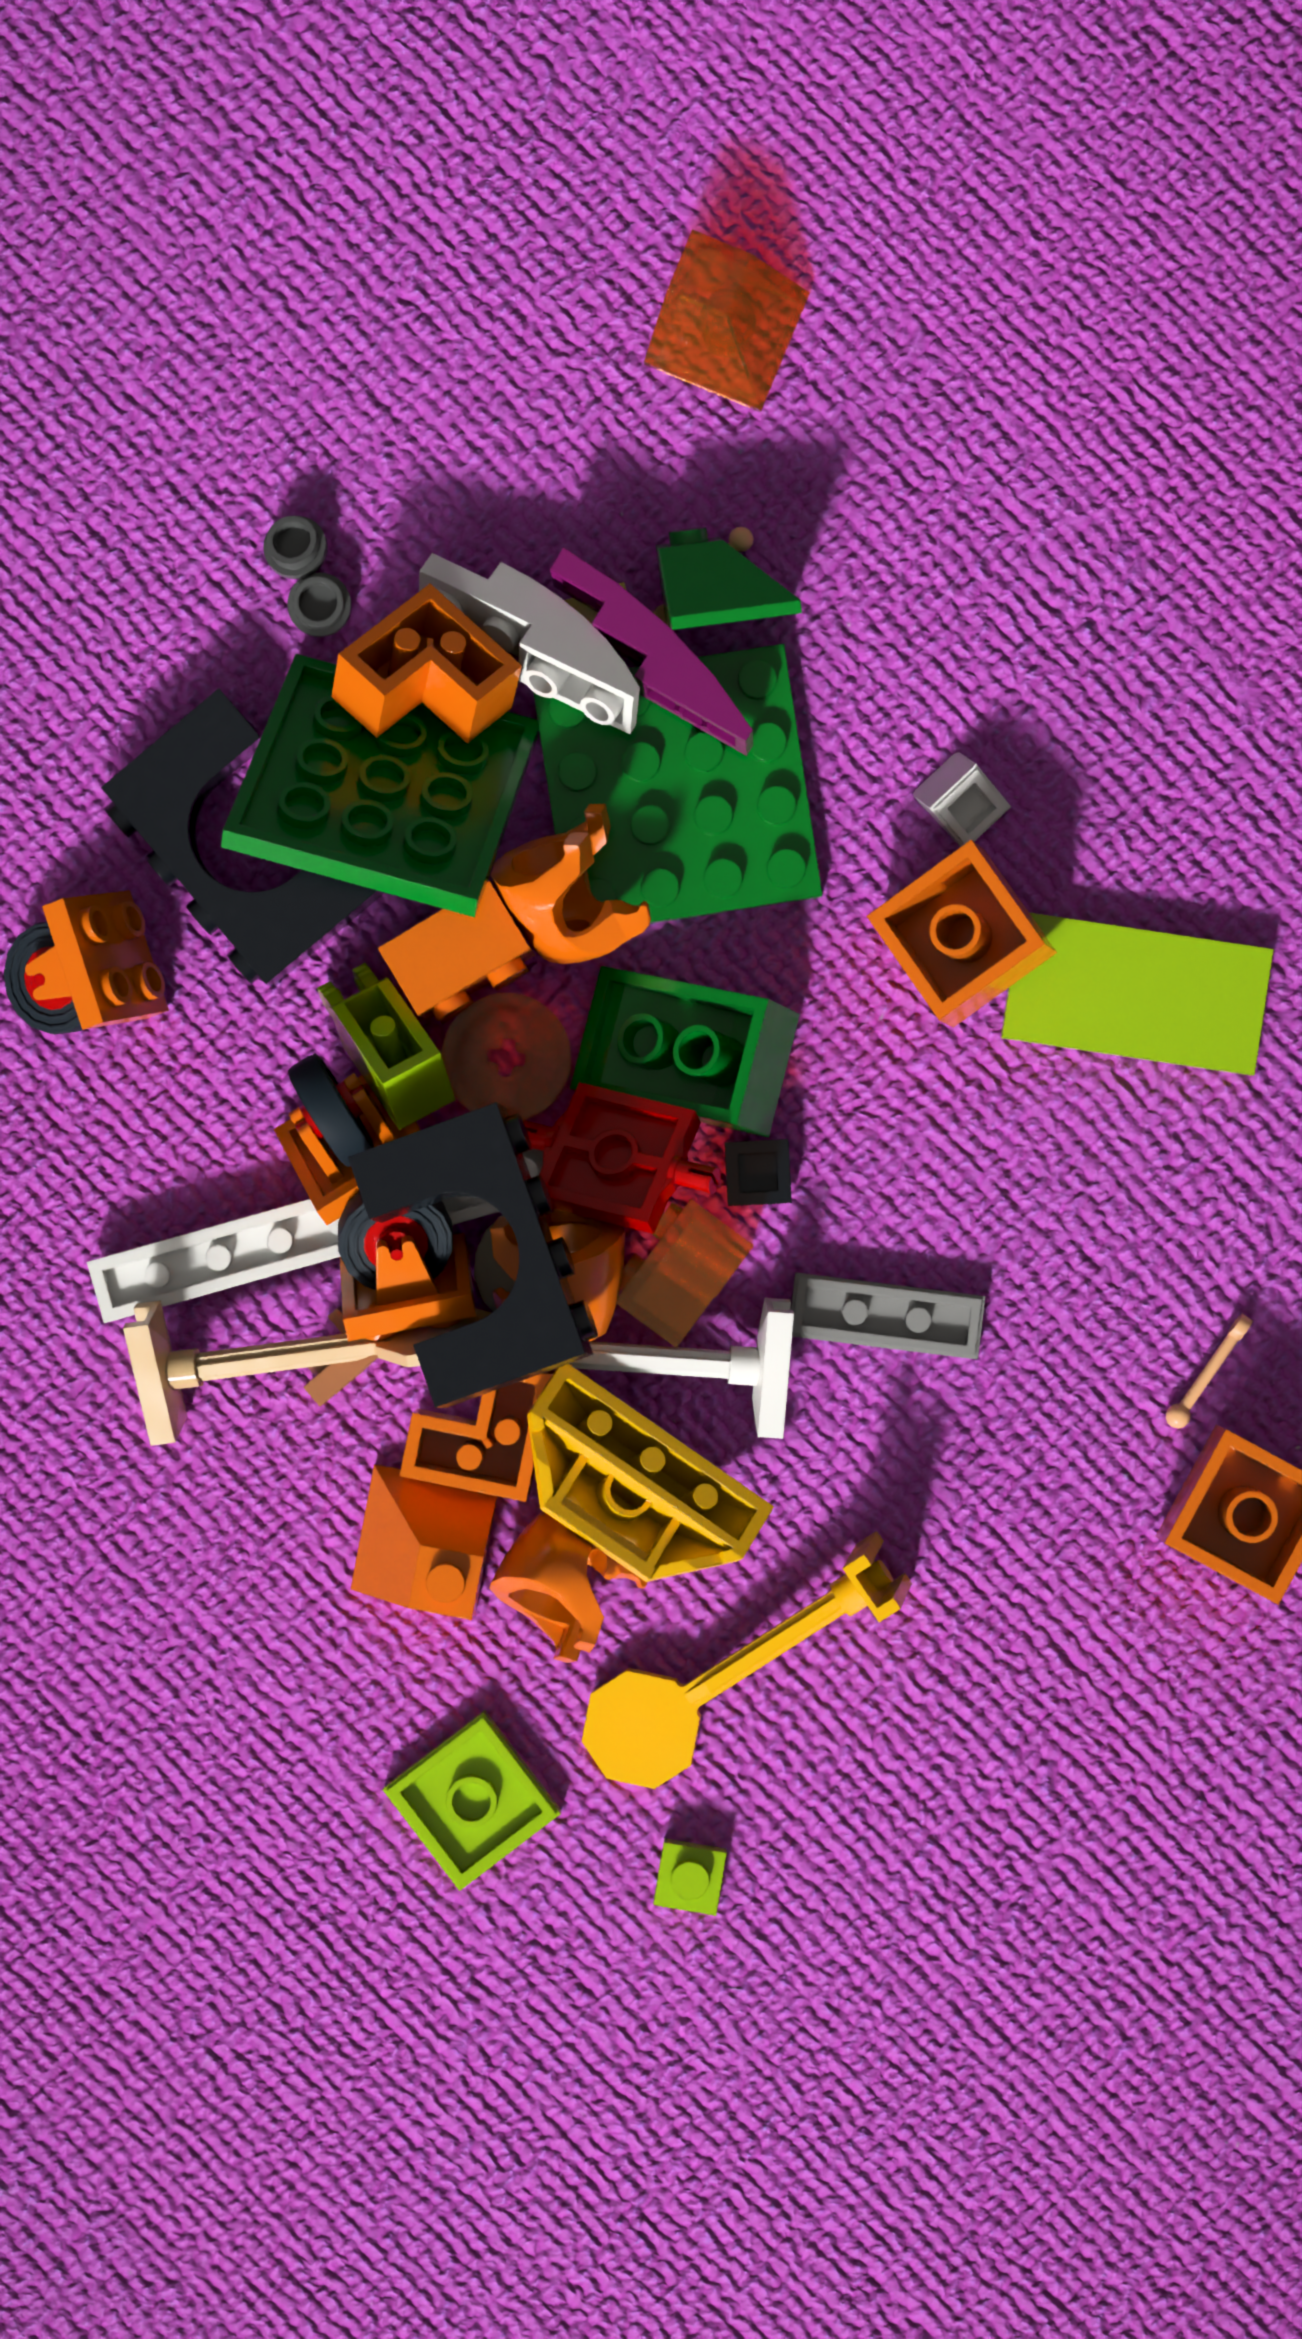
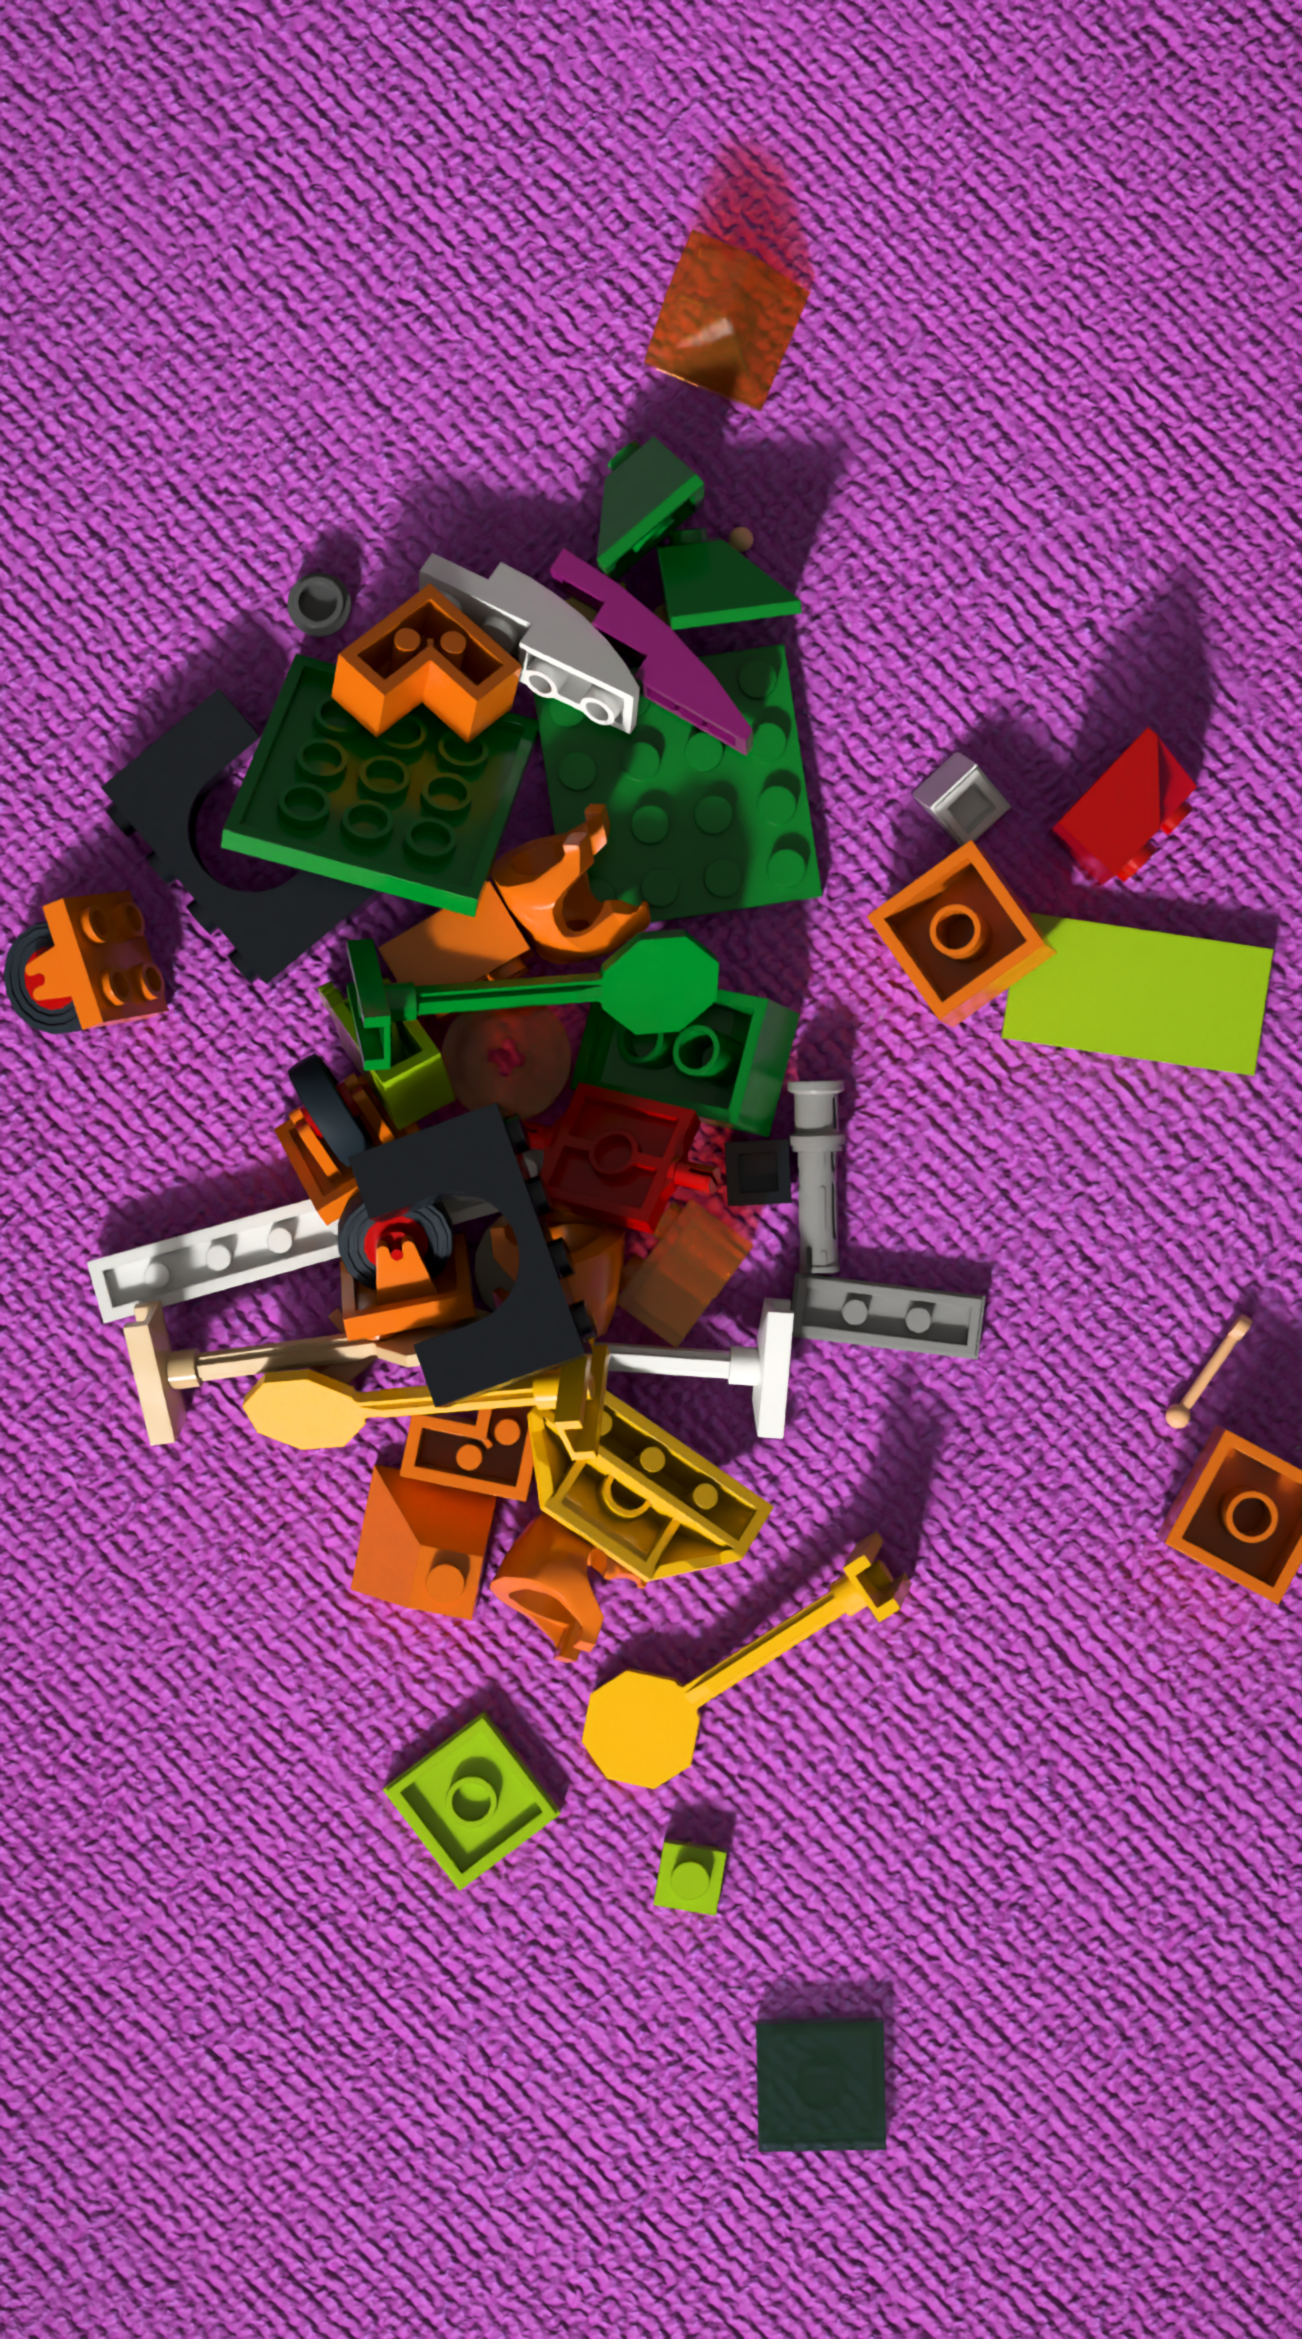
dark grey plate [263,516,328,579] -> none
none -> yellow piece [242,1314,610,1461]
none -> green piece [347,929,719,1071]
none -> green slope [597,436,704,582]
none -> clear green tile [756,2017,886,2152]
none -> light grey pin [788,1080,845,1273]
none -> red slope [1047,727,1197,885]

